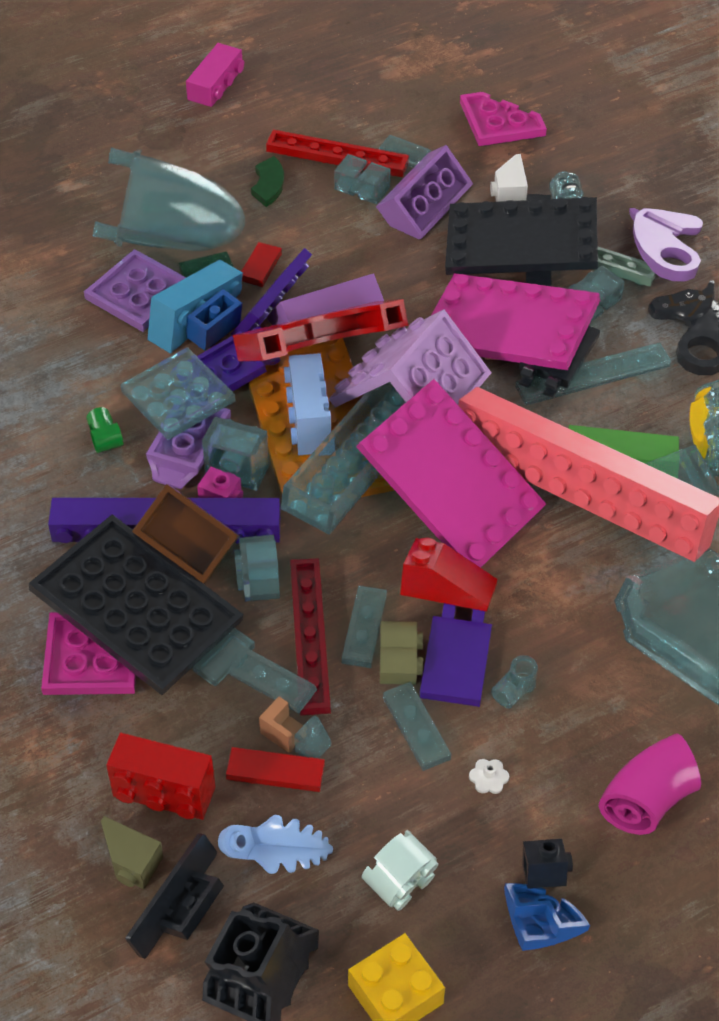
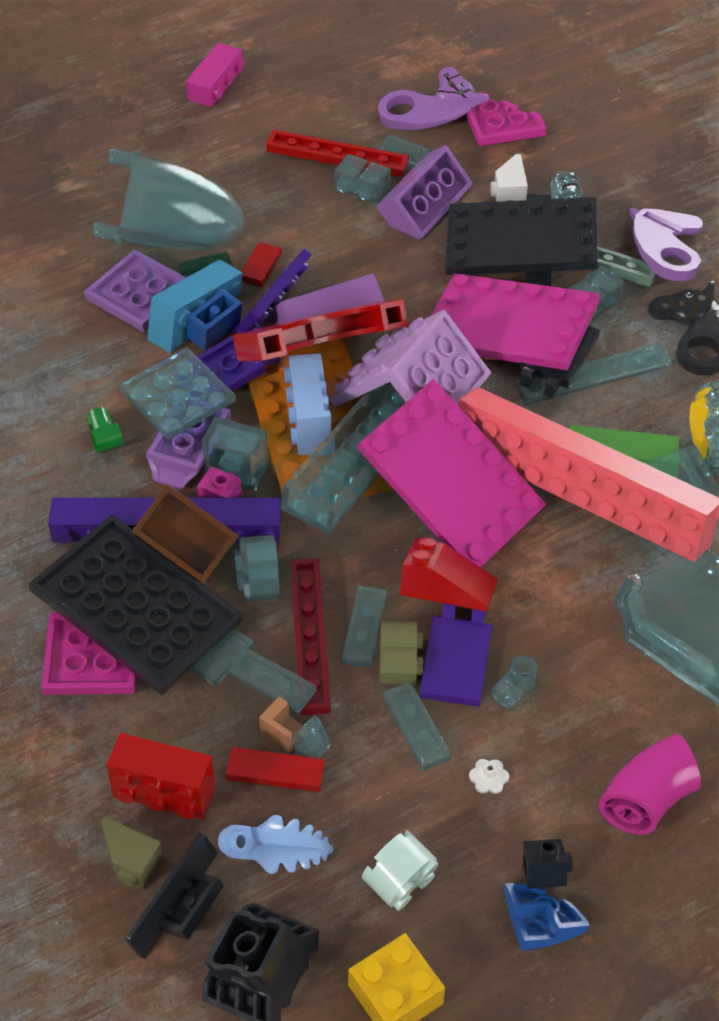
dark green tile [251,156,284,207] -> none
none -> medium lavender animal [378,67,489,130]

